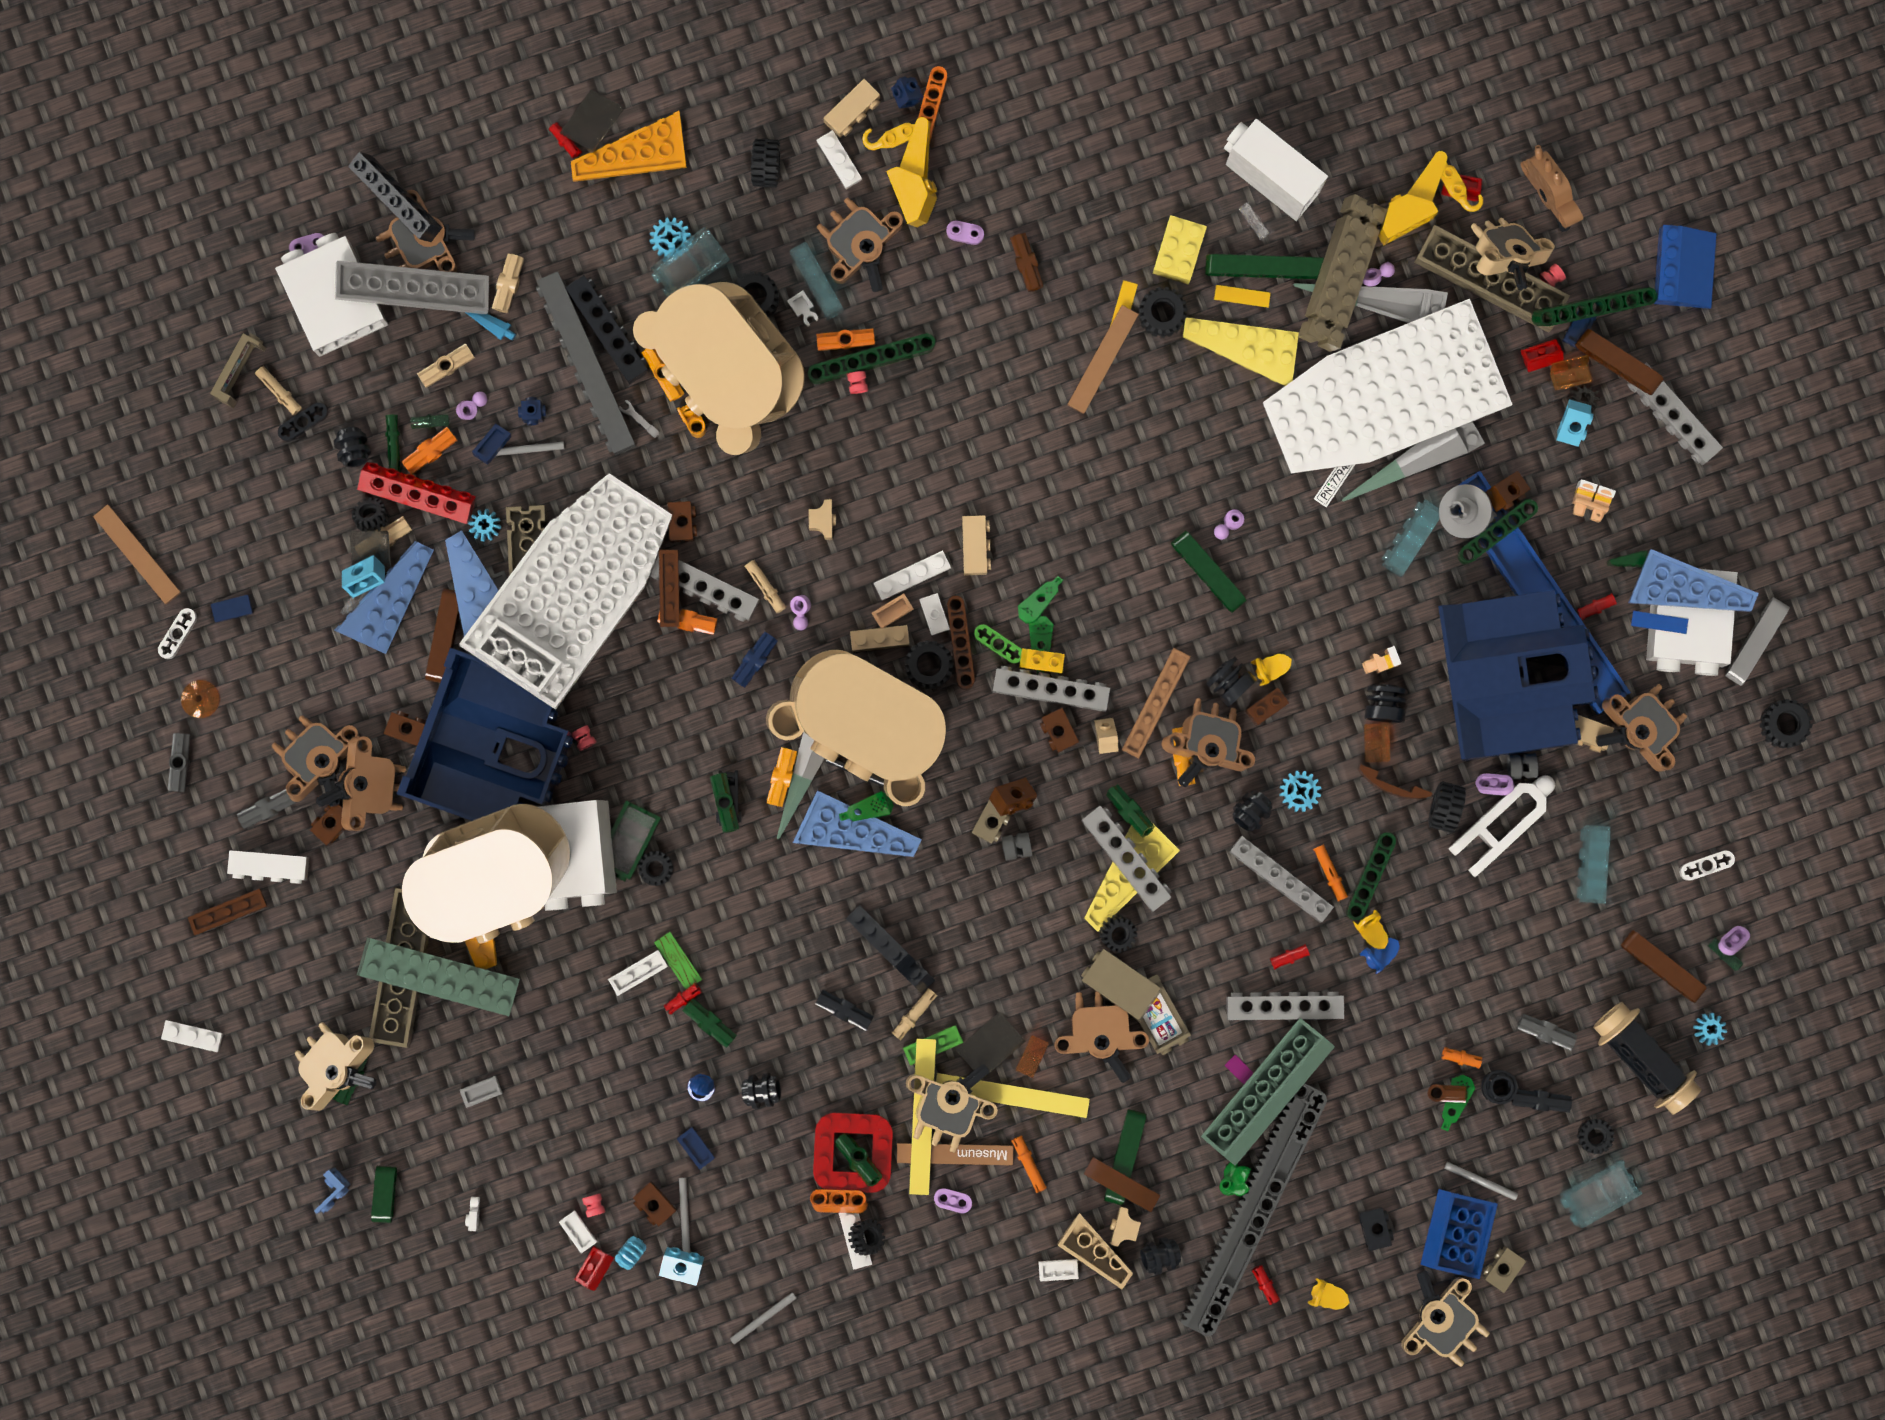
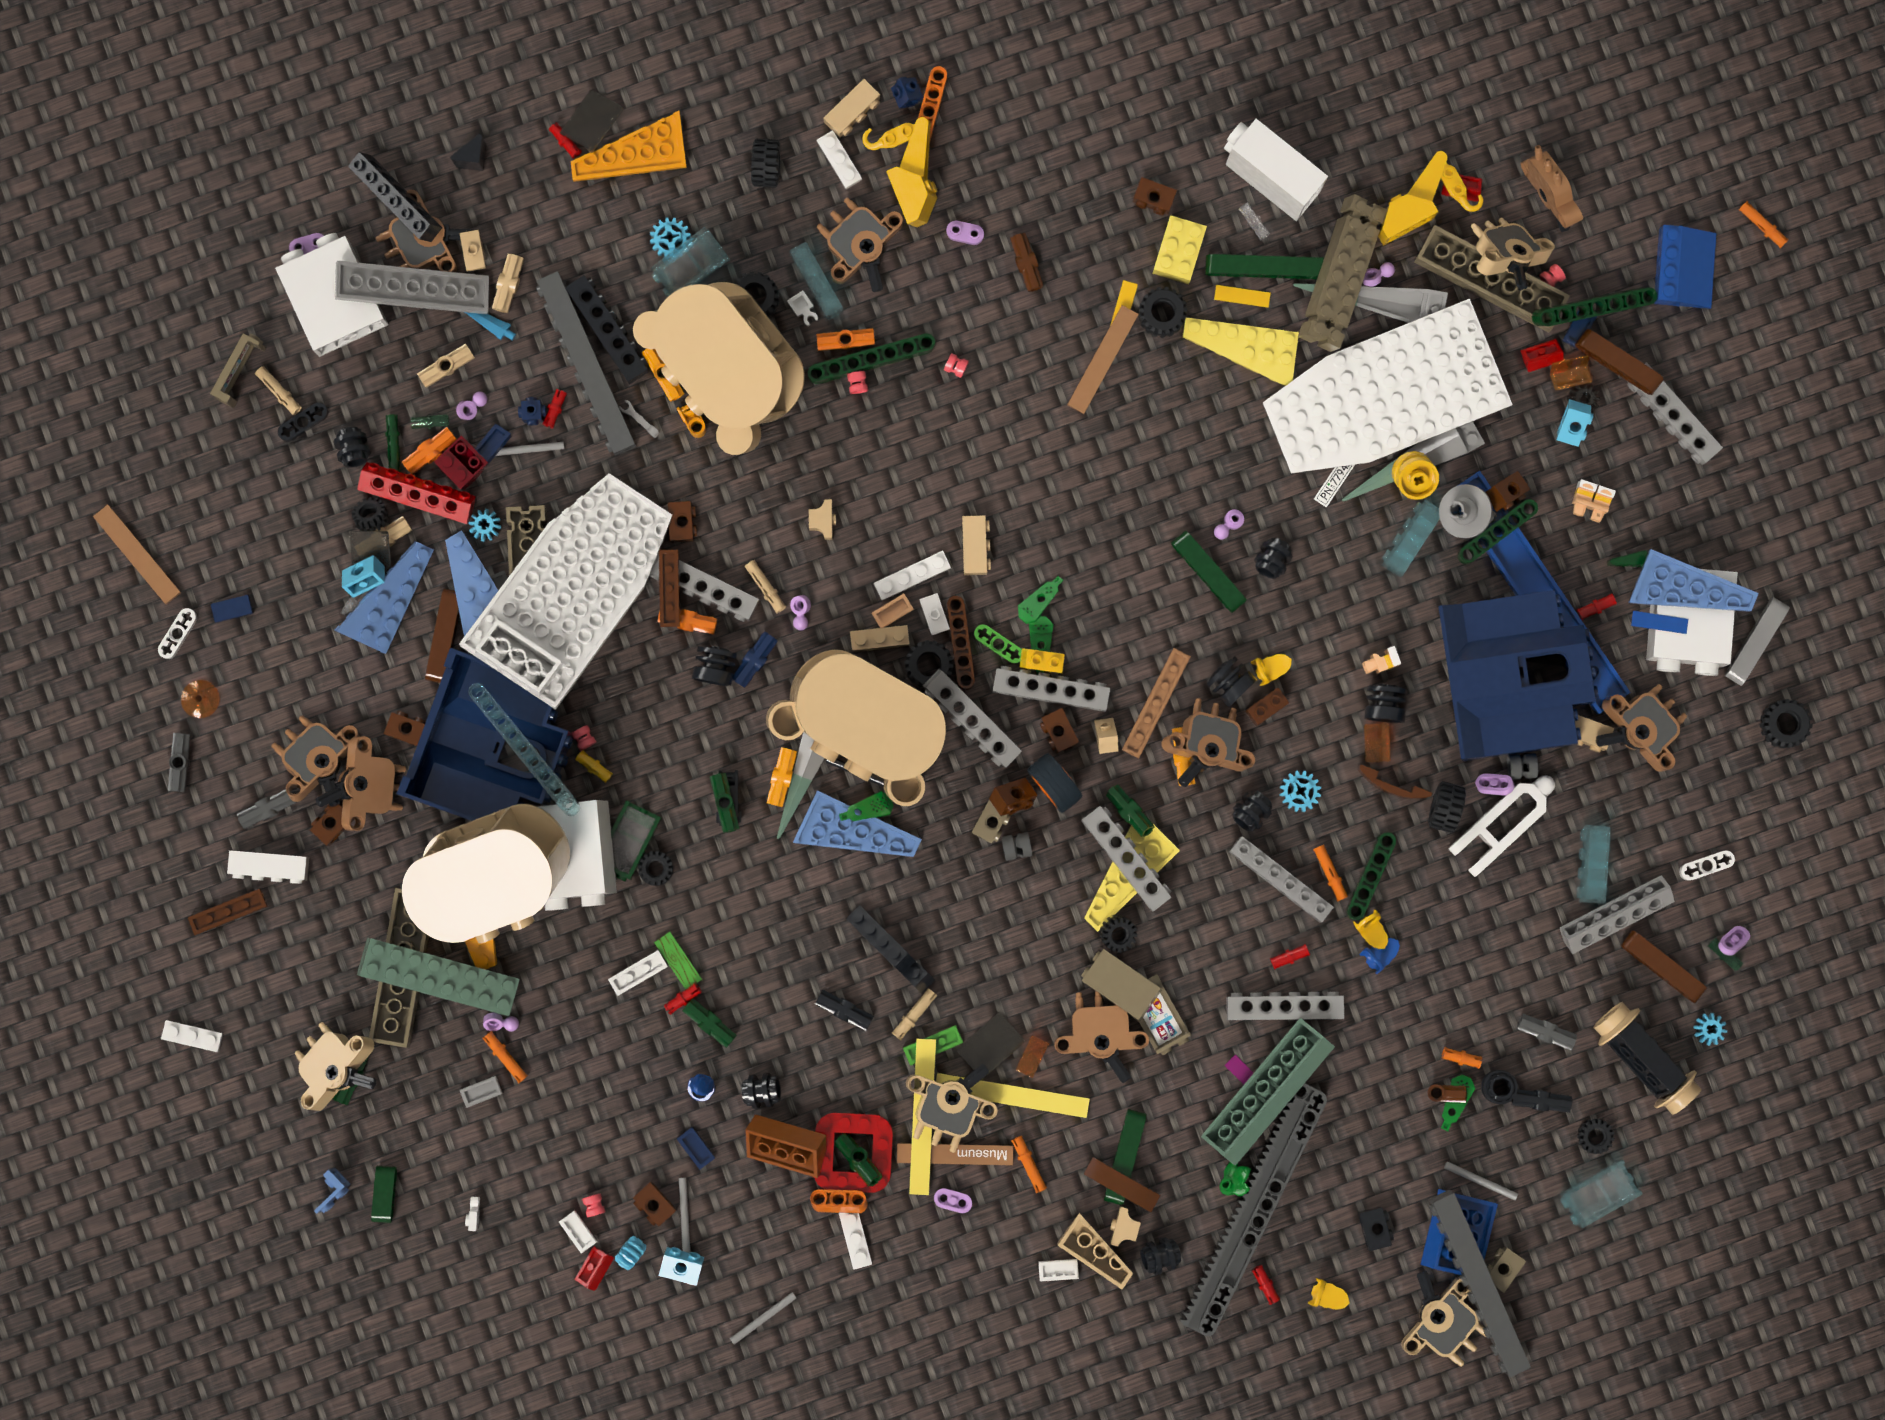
black tyre [848,1219,885,1256] -> none
none -> dark red slope [434,435,488,491]
none -> black slope [450,133,486,171]
none -> tan brick [460,230,486,272]
none -> clear light blue beam [468,683,580,816]
none -> orange pin [482,1031,528,1084]
none -> lavender plate [483,1012,519,1032]
none -> red pin [542,389,567,429]
none -> yellow pin [575,750,613,783]
none -> black wheel [691,646,737,687]
none -> dark orange slope [745,1114,826,1178]
none -> light grey brick [923,669,1022,767]
none -> coral wheel [944,353,969,378]
none -> black wheel [1027,753,1083,813]
none -> reddish brown brick [1133,177,1177,216]
none -> black piece [1254,538,1293,579]
none -> yellow wheel [1392,451,1439,500]
none -> dark grey brick [1429,1189,1531,1377]
none -> light grey brick [1560,875,1675,954]
none -> orange pin [1739,201,1789,248]

